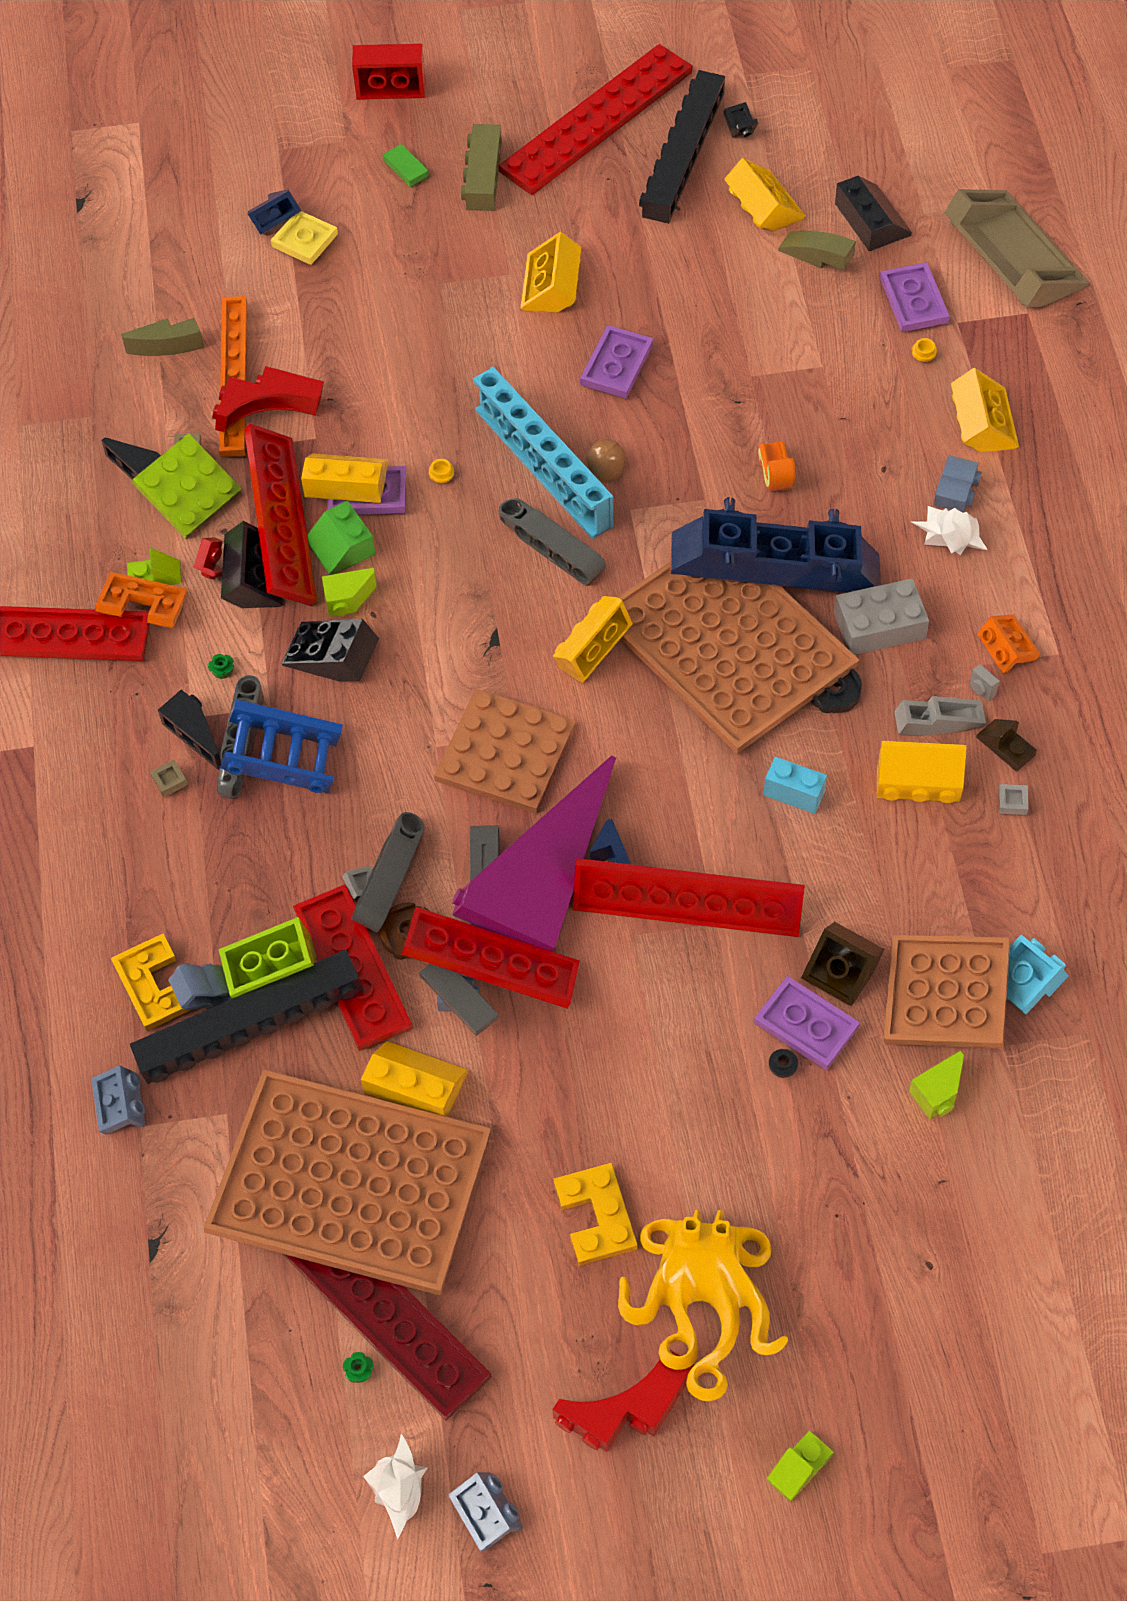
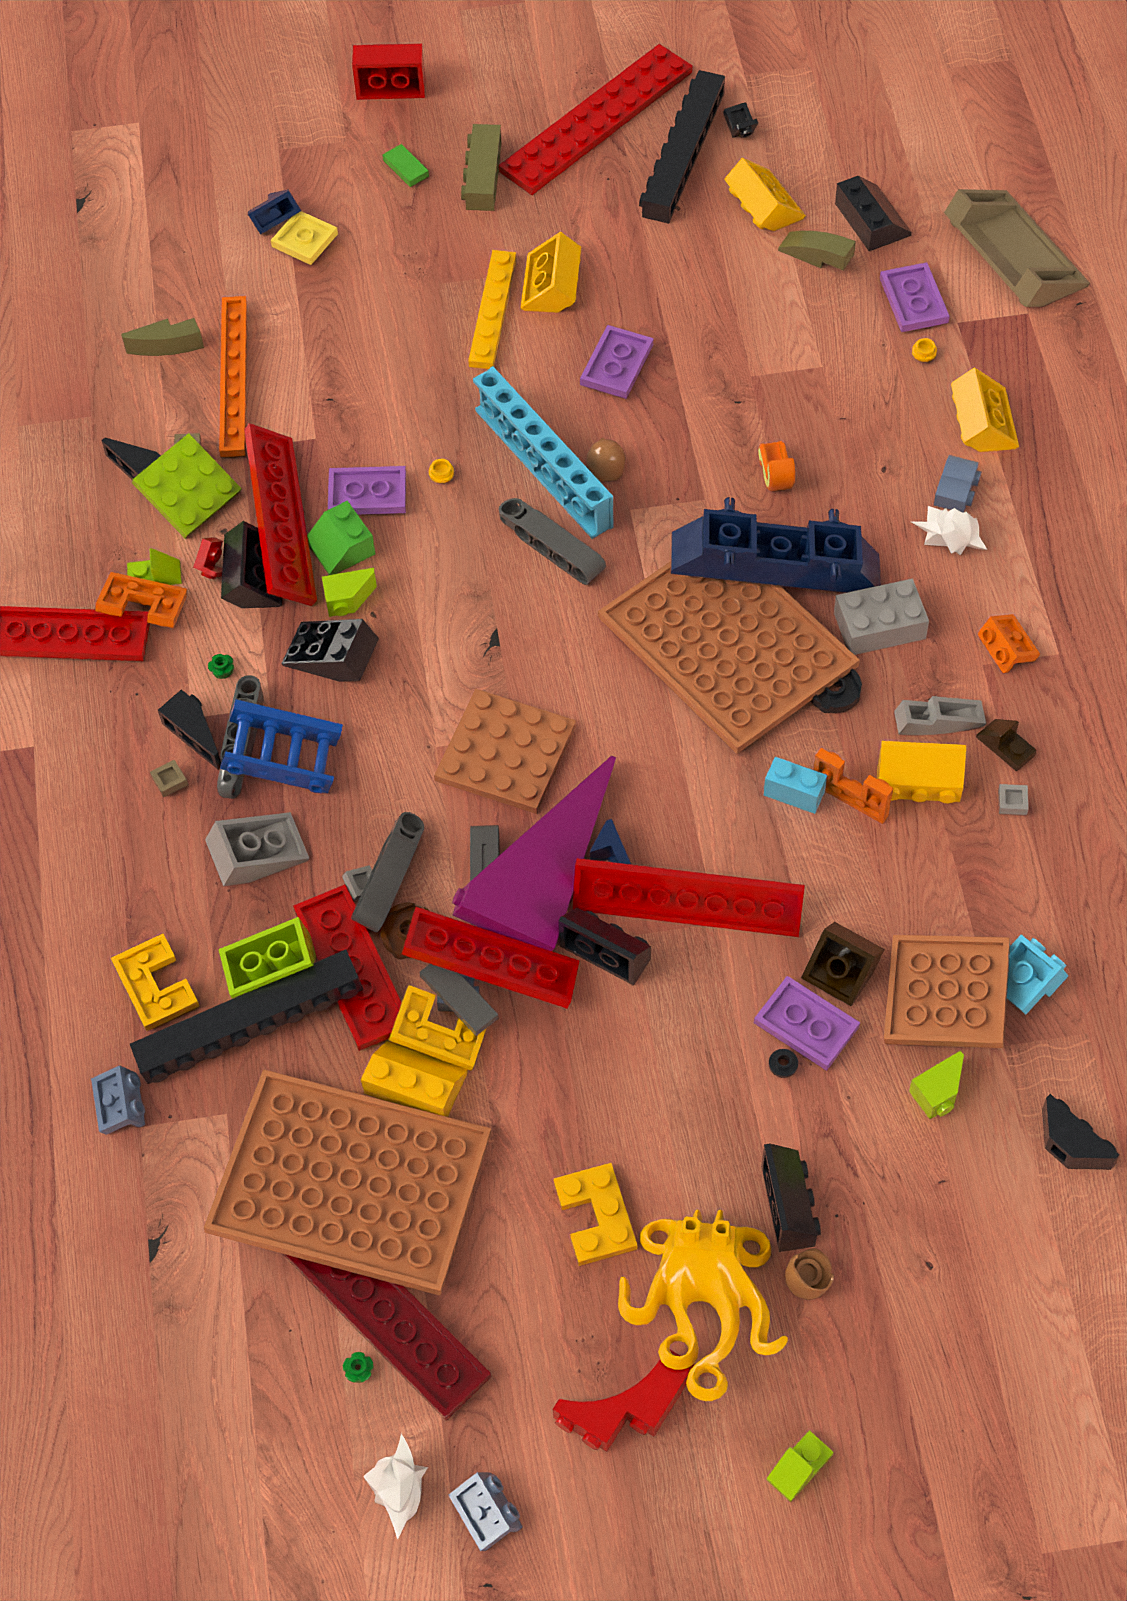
sand blue brick [168,963,233,1010] -> none
red arch [212,366,324,433] -> none
yellow slope [301,453,388,503] -> none
yellow slope [553,596,633,684] -> none
light grey plate [969,664,999,702] -> none
none -> light grey slope [205,812,309,886]
none -> yellow plate [389,985,486,1071]
none -> yellow plate [468,250,517,369]
none -> slope [558,907,651,986]
none -> black slope [761,1143,821,1252]
none -> medium nougat hair [785,1248,834,1300]
none -> orange plate [813,748,893,824]
none -> black slope [1042,1094,1120,1170]

